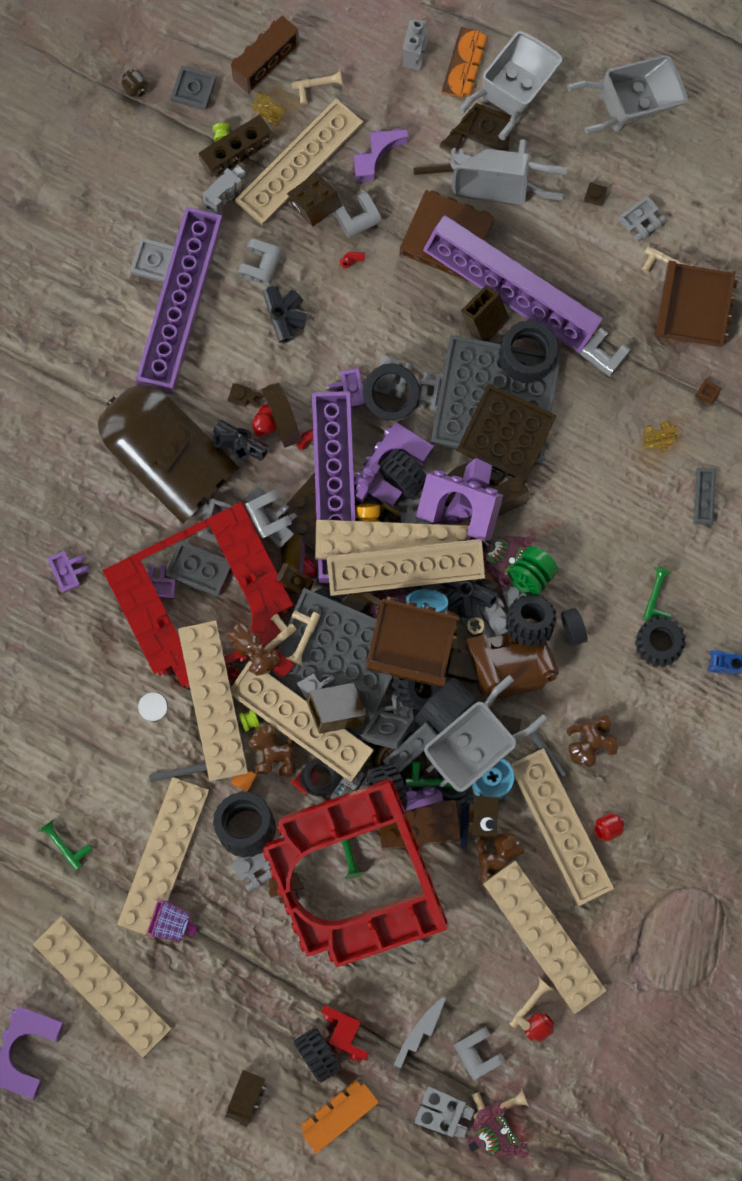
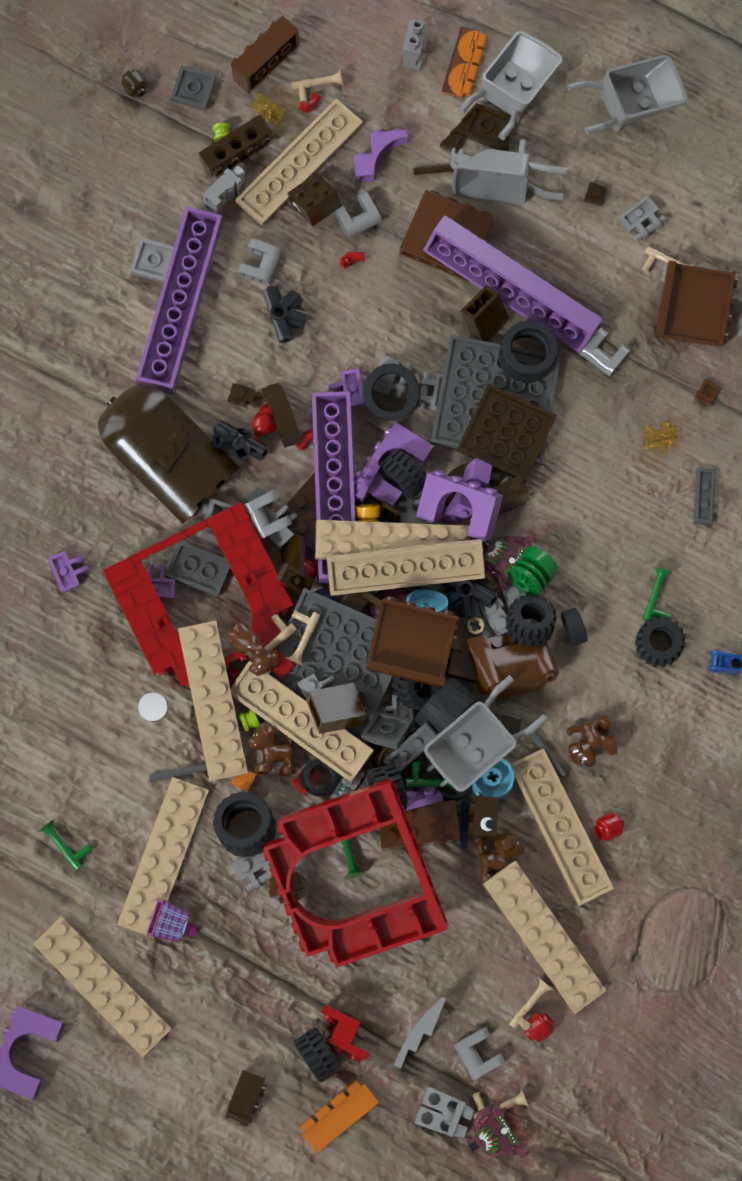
none -> red arm [298,93,321,114]

